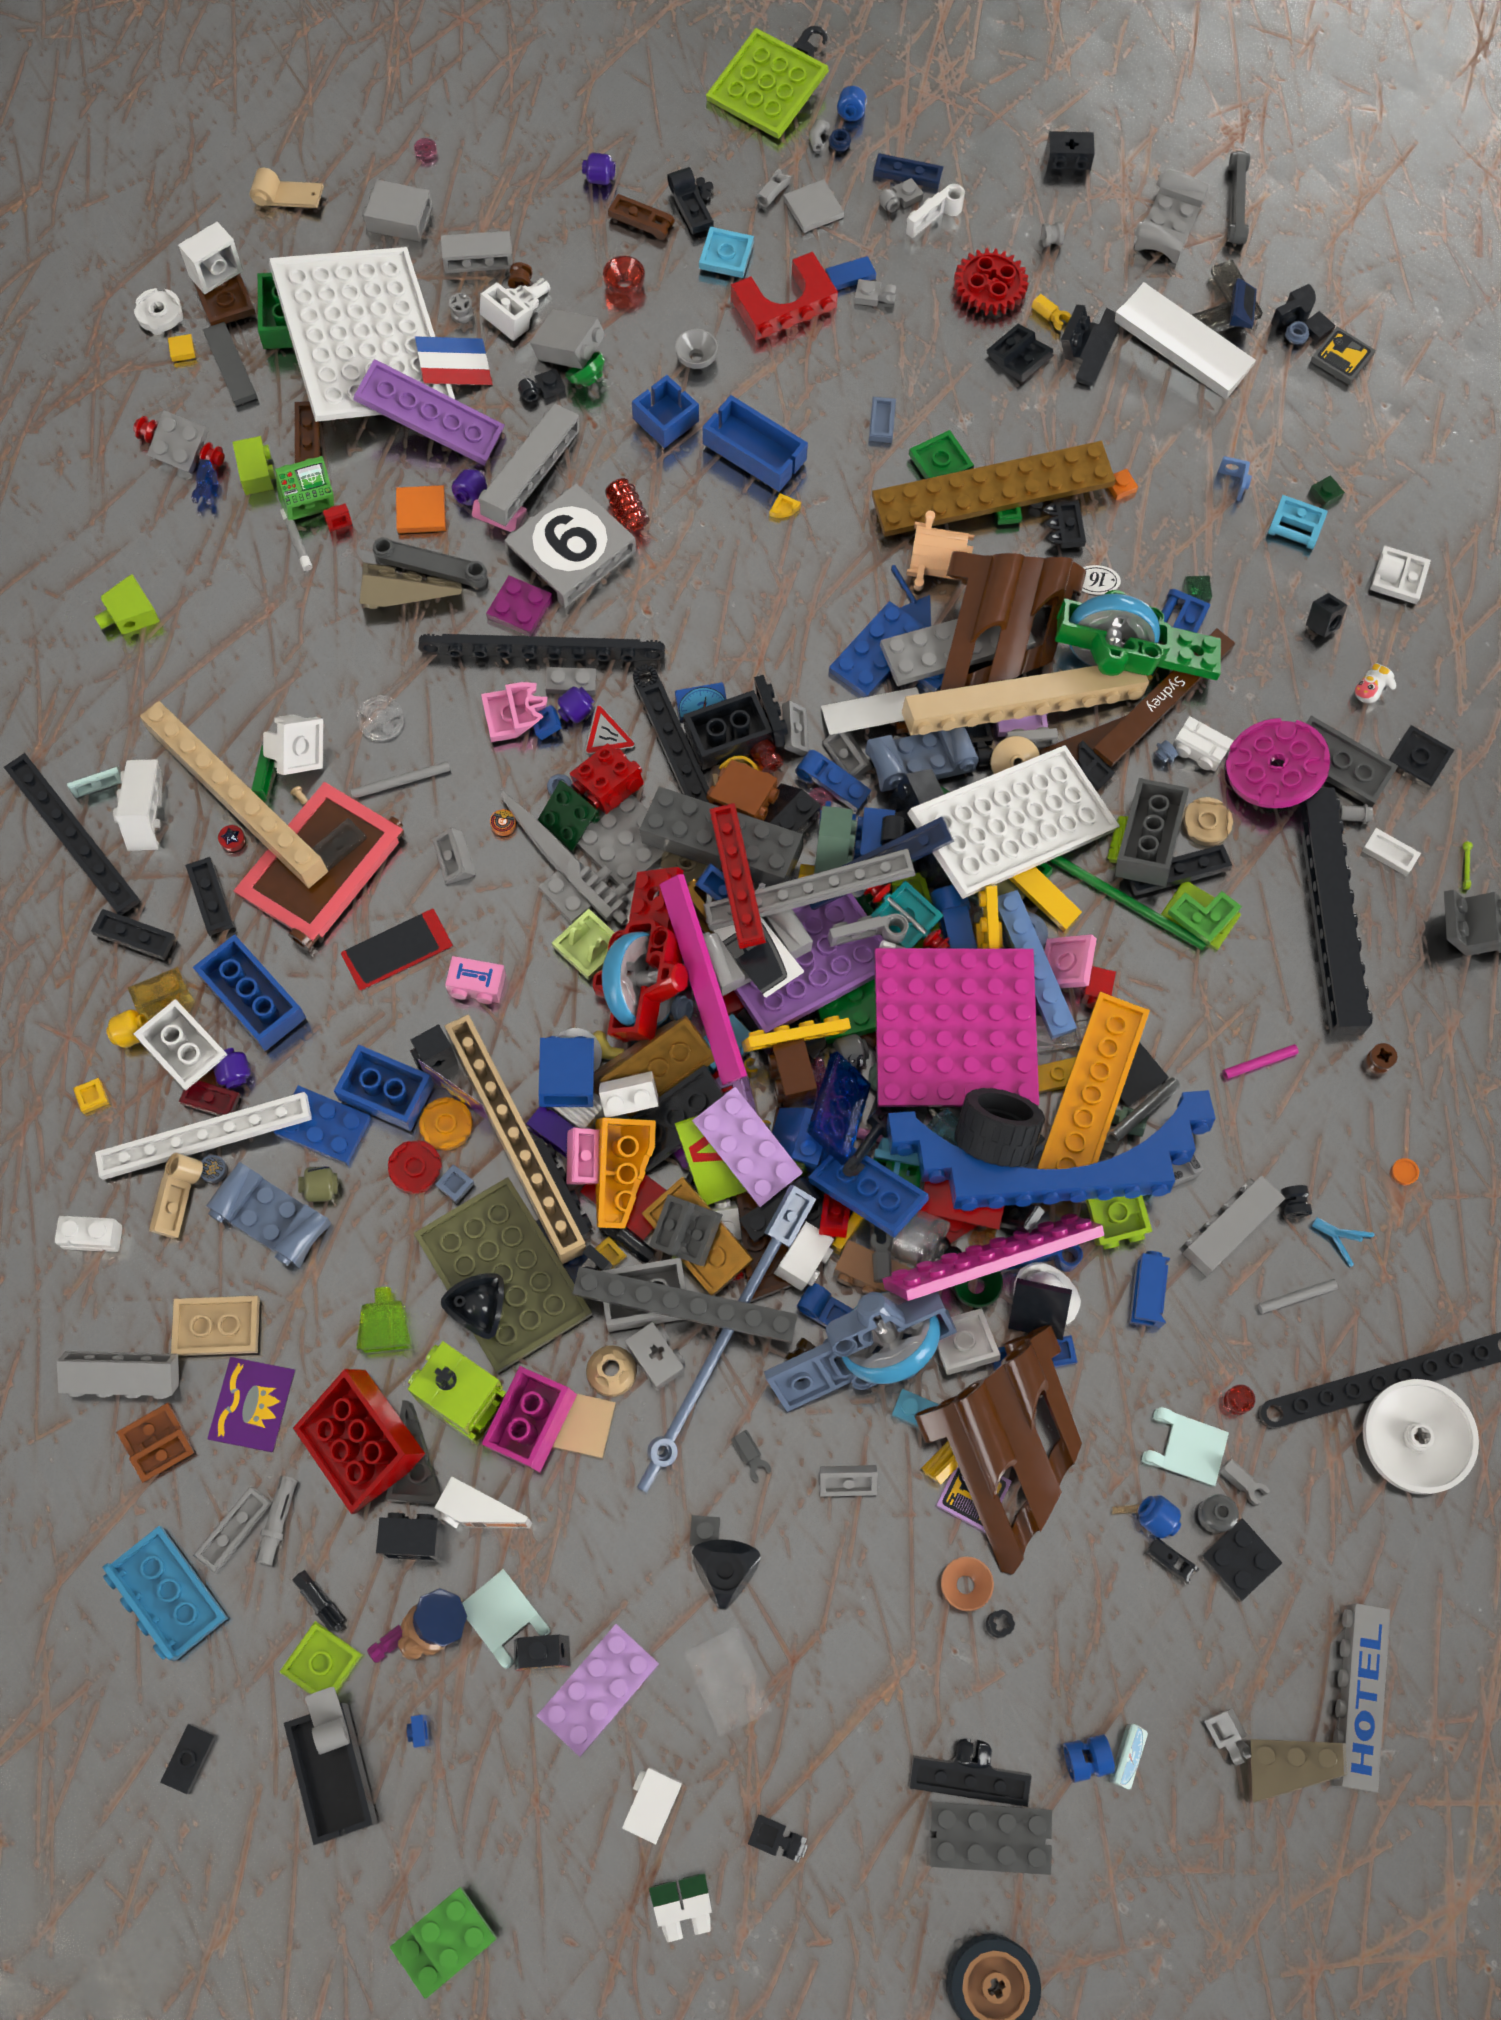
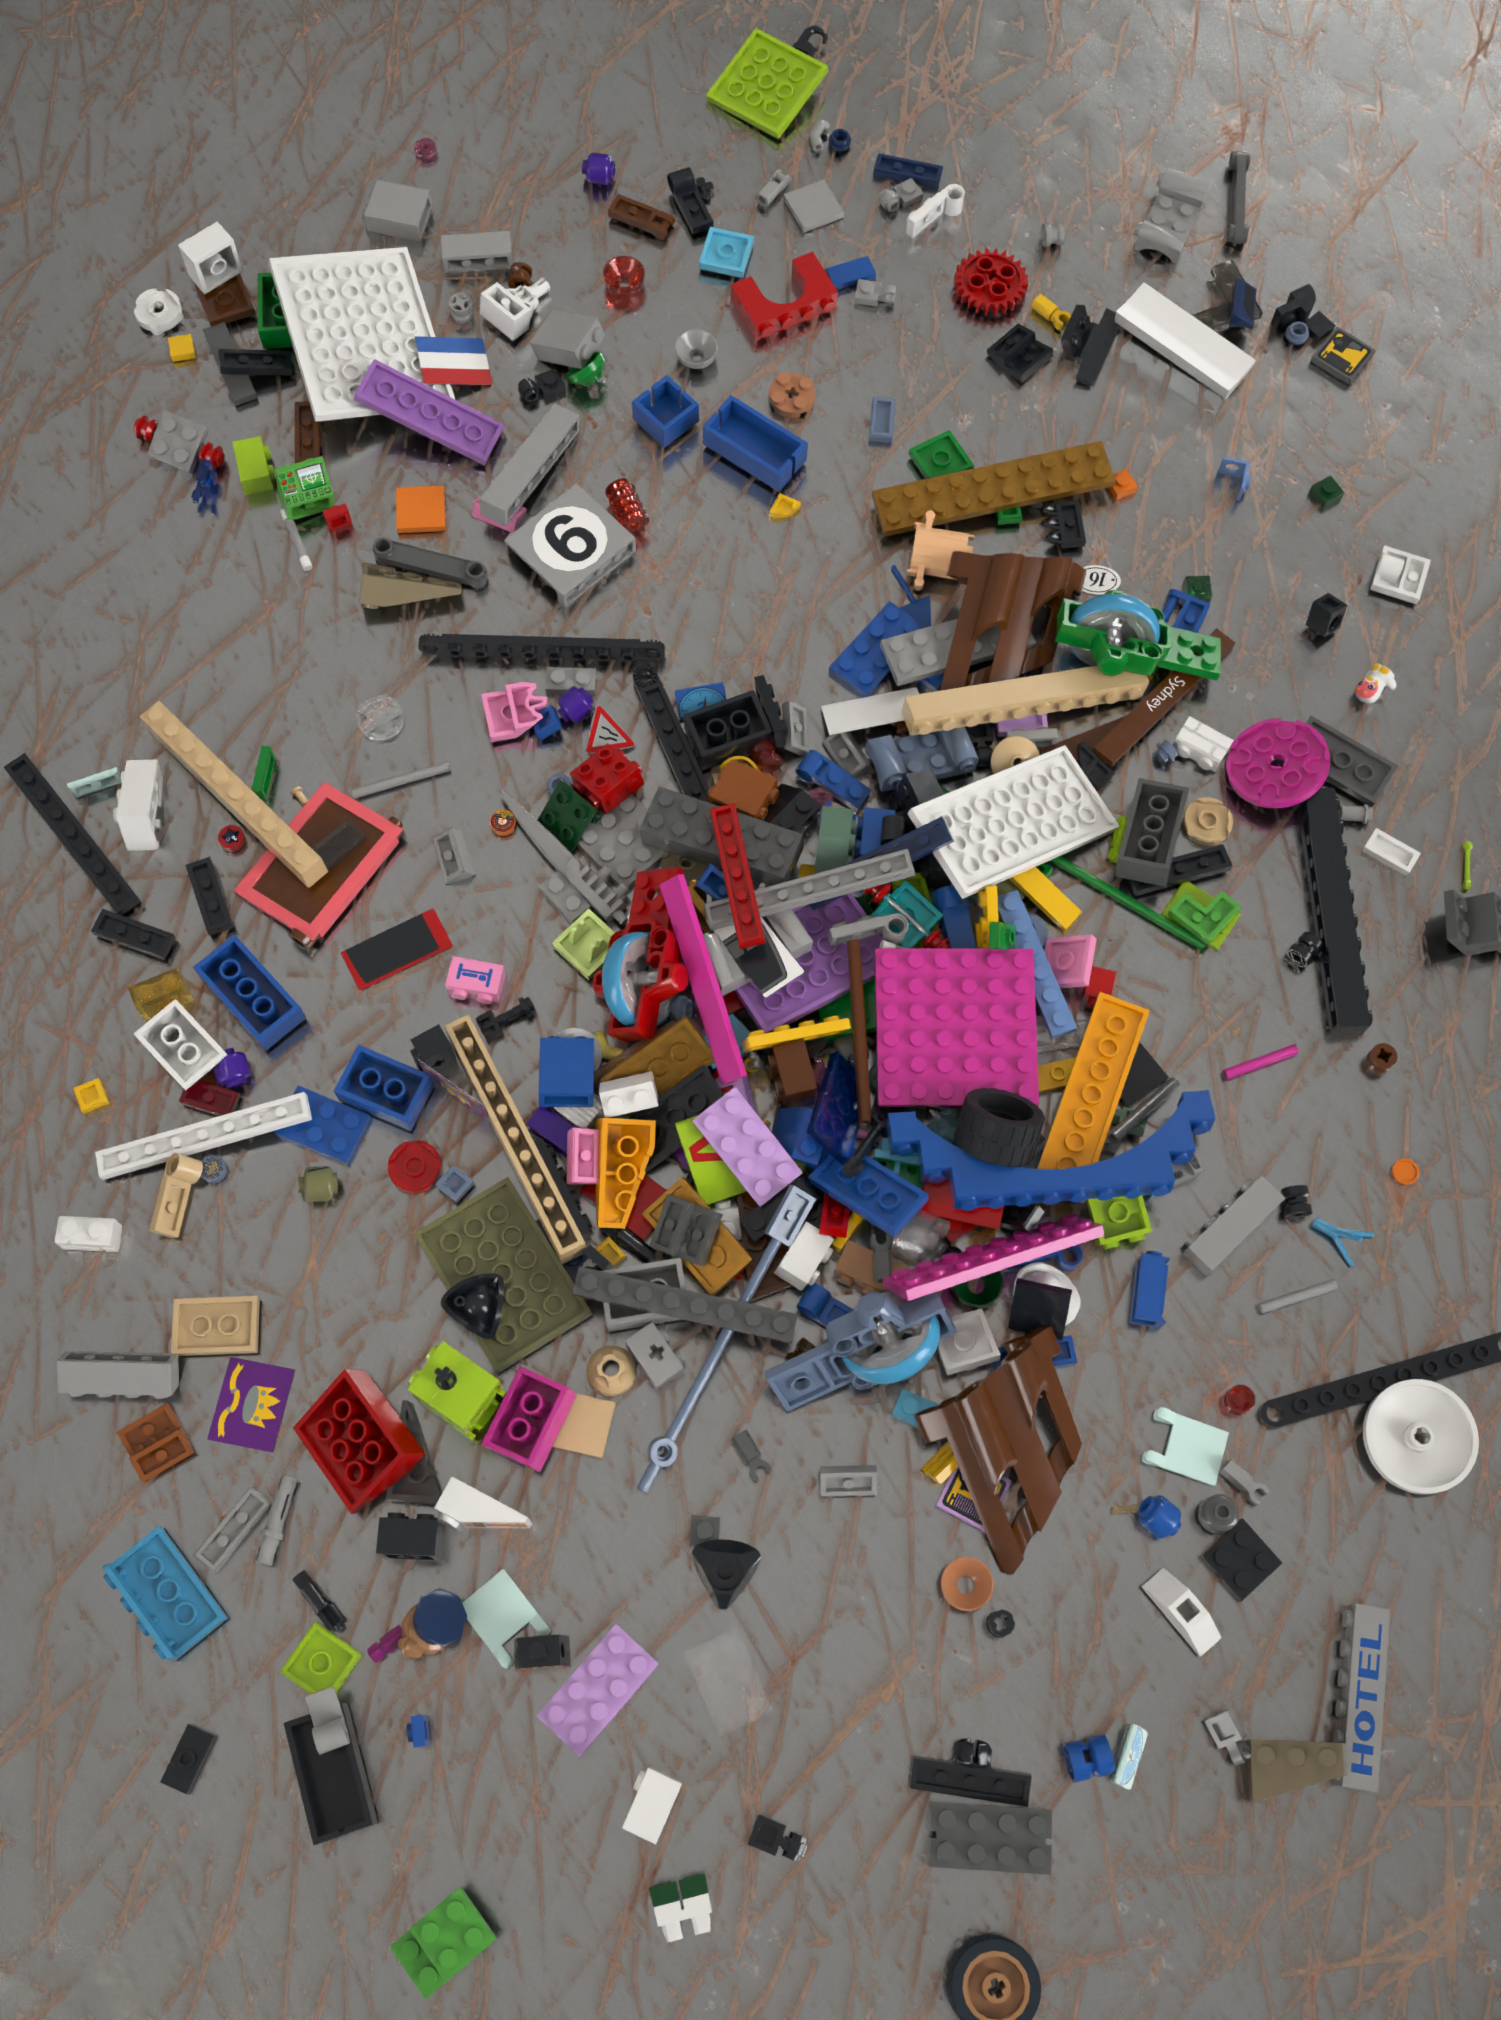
lime torso [94,574,160,634] -> none
yellow head [106,1009,148,1048] -> none
sand blue piece [206,1162,331,1268] -> none
tan door [249,168,324,208] -> none
white panel [263,715,323,775] -> none
clear neon green torso [357,1287,414,1354] -> none
light orange tile [419,1097,473,1151] -> none
dark purple head [451,469,487,506] -> none
magenta plate [486,575,553,636] -> none
blue head [837,86,867,122] -> none
black brick [1046,131,1095,170] -> none
black bar [1146,1537,1199,1585] -> none
medium azure plate [1267,495,1328,550] -> none
black tile [1389,725,1454,790] -> none
none -> black plate [218,349,293,376]
none -> black hinge [475,996,536,1042]
none -> nougat plate [768,372,815,418]
none -> reddish brown piece [847,939,872,1123]
none -> green plate [989,922,1016,950]
none -> white slope [1141,1568,1222,1657]
none -> black wheel [1287,932,1324,968]

